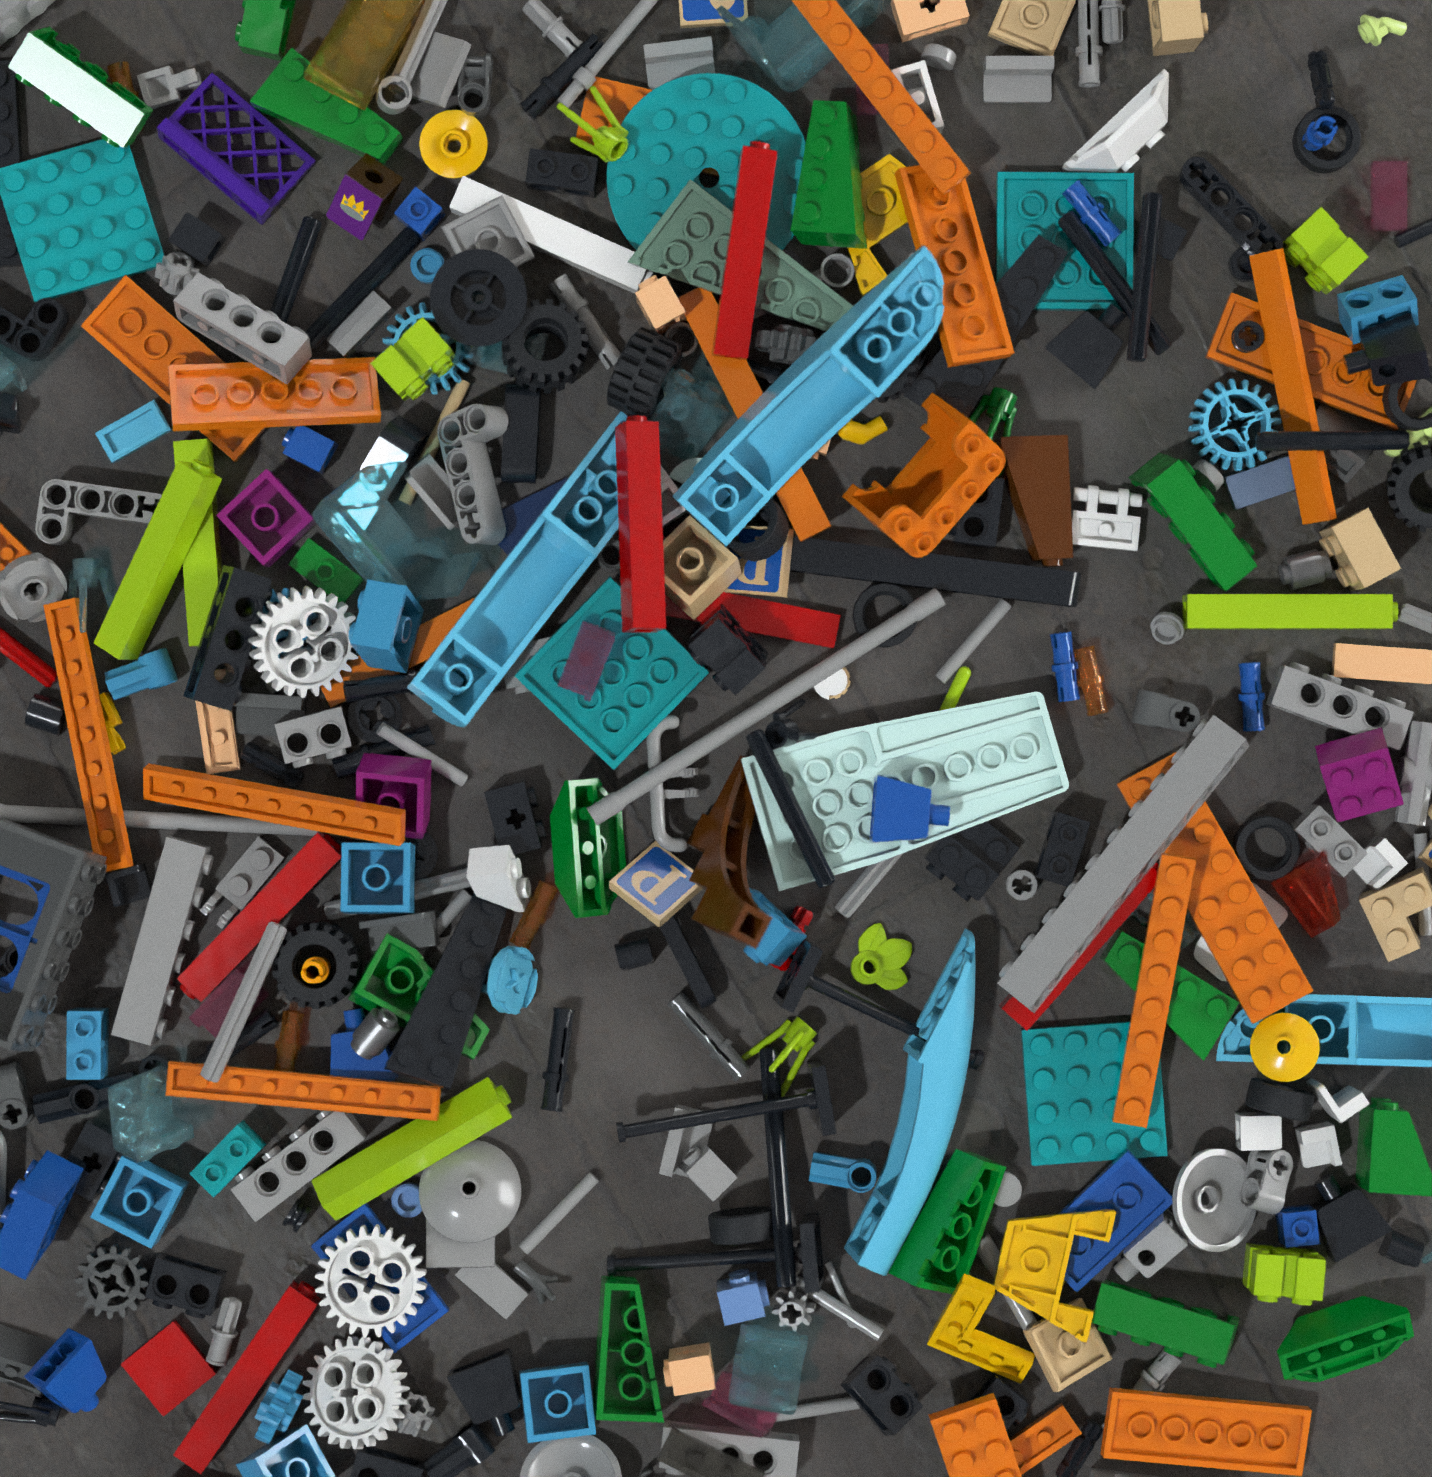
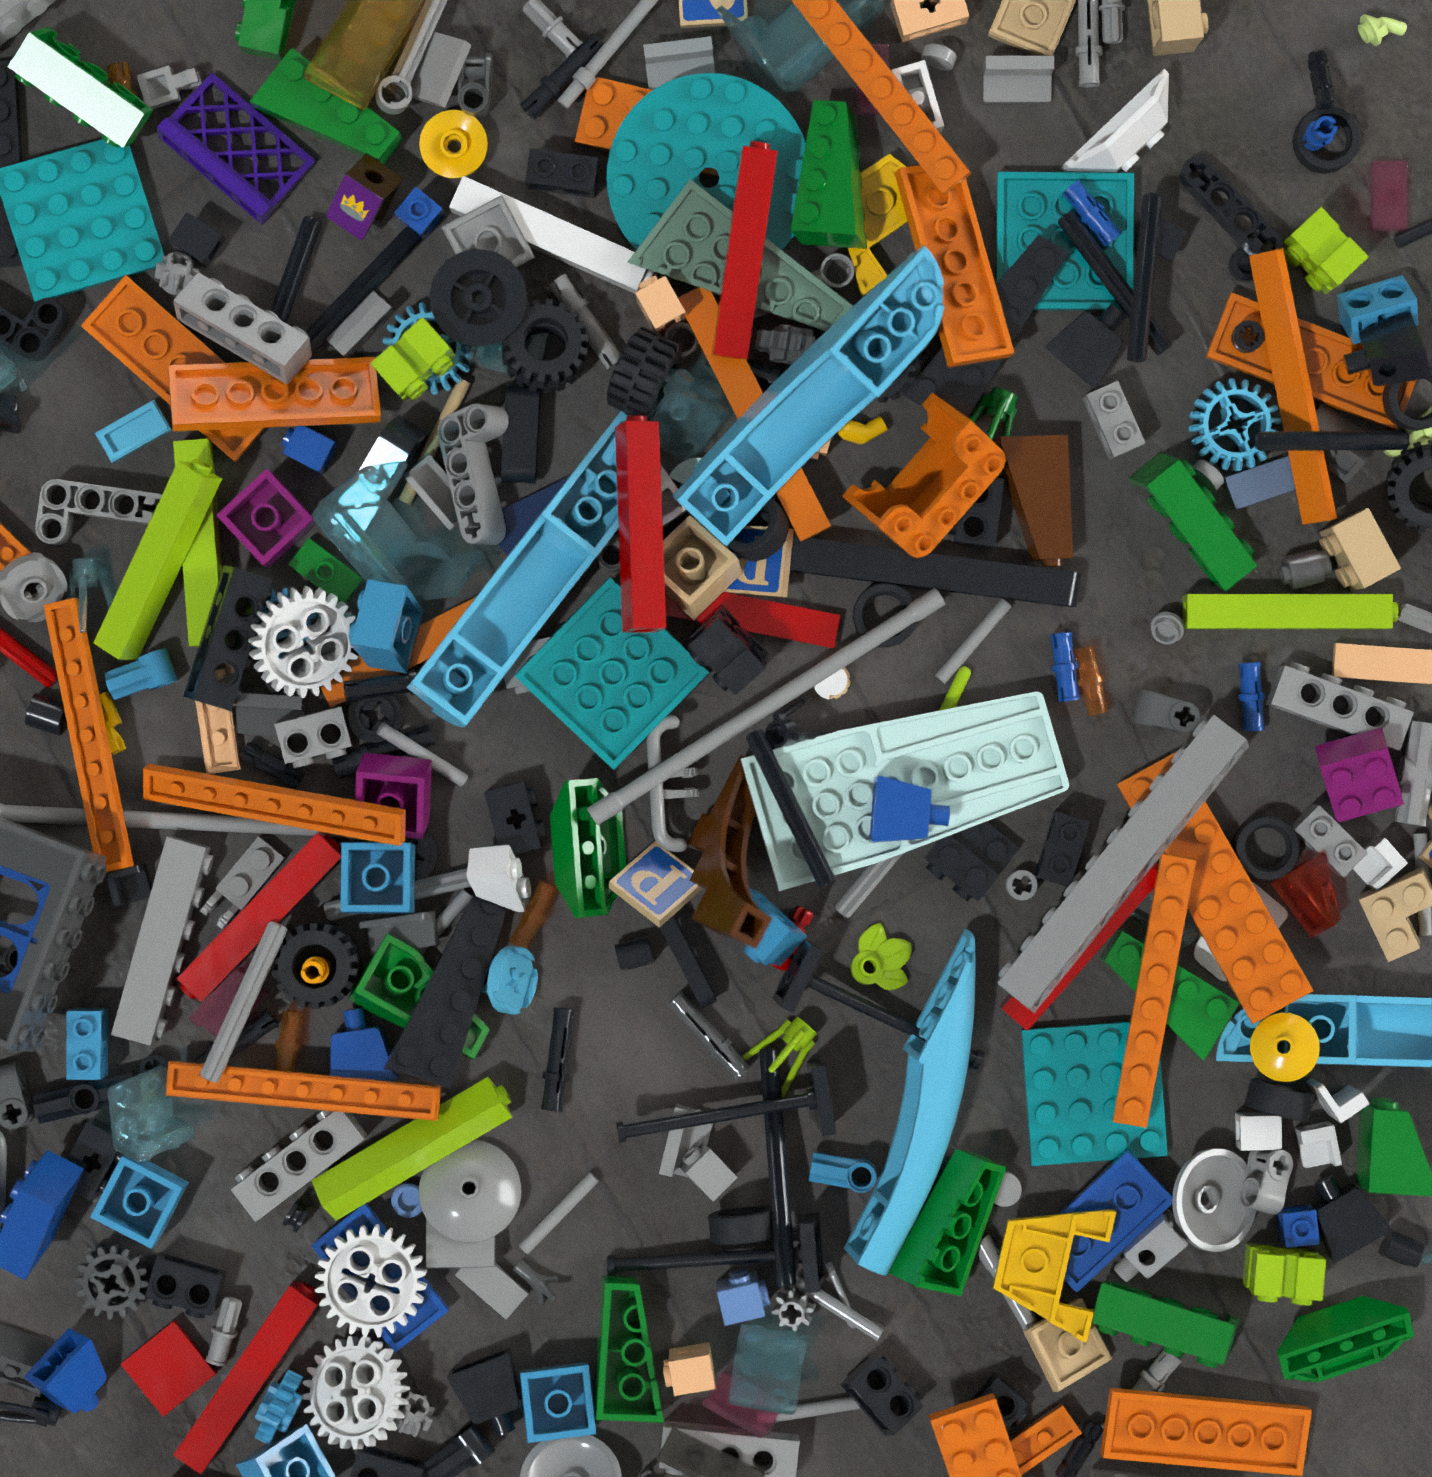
teal brick [189,1120,267,1198] -> none
flat silver brick [350,1008,400,1060] -> none
dark azure tile [410,248,445,284] -> none
lime plant [557,86,628,163] -> none
clear pink panel [558,620,615,702] -> none
yellow plate [927,1273,1035,1384] -> none
white plate [1071,485,1142,552] -> none
none -> light grey brick [1082,381,1145,461]

